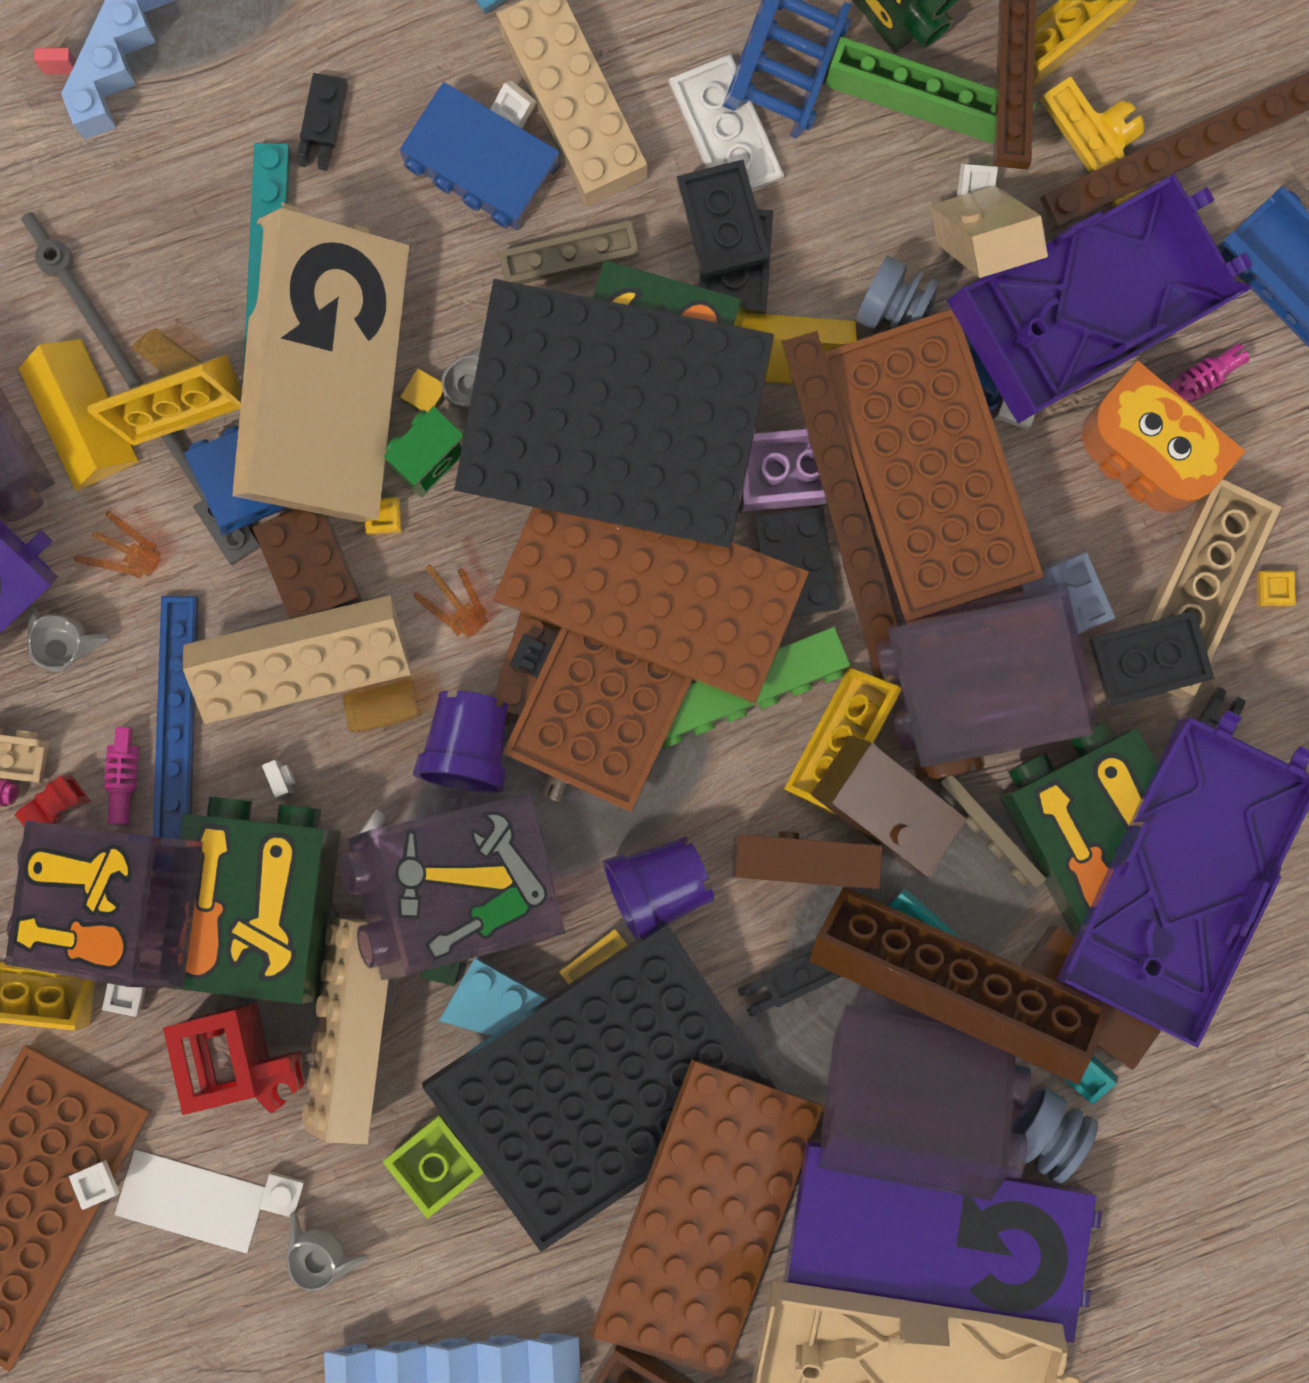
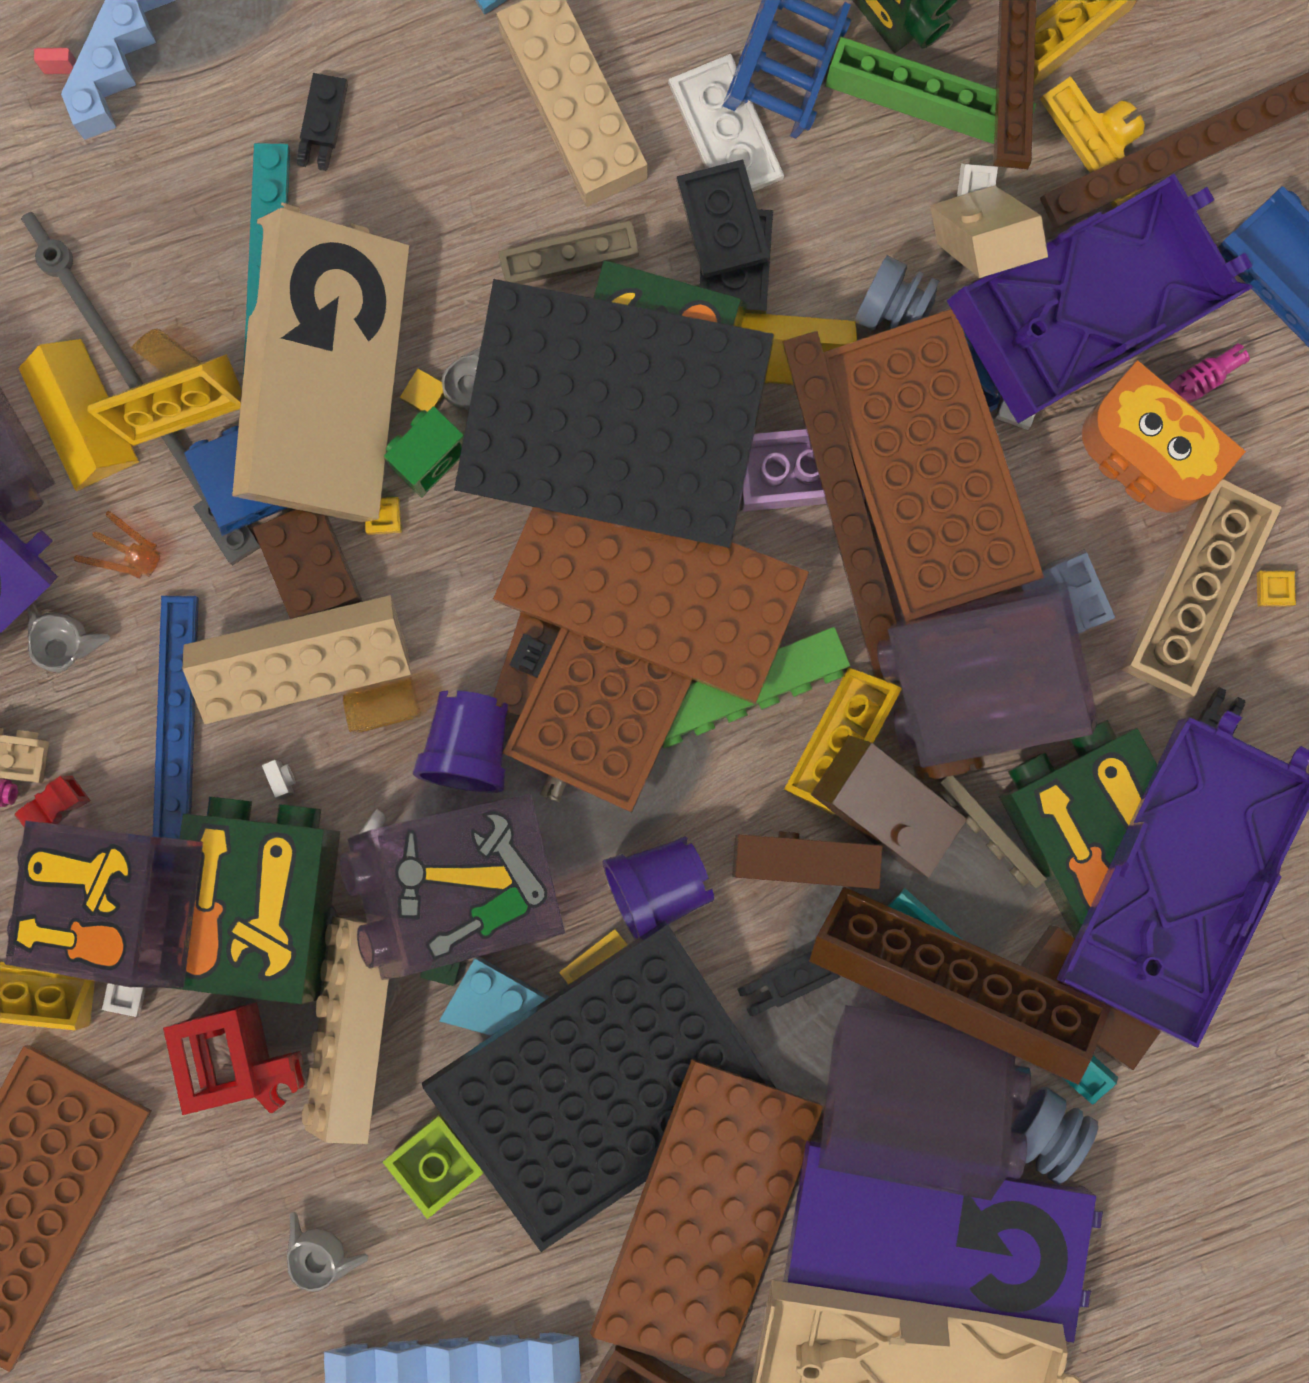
white plate [69,1160,119,1210] -> none
dark pink hinge [104,727,139,825] -> none
white sticker [115,1149,265,1254] -> none
white plate [259,1171,305,1217] -> none
blue panel [399,82,561,230] -> none
clear orange plant [413,565,488,639] -> none
white plate [490,80,537,129] -> none
black plate [754,507,839,617] -> none
black plate [1089,610,1215,708] -> none

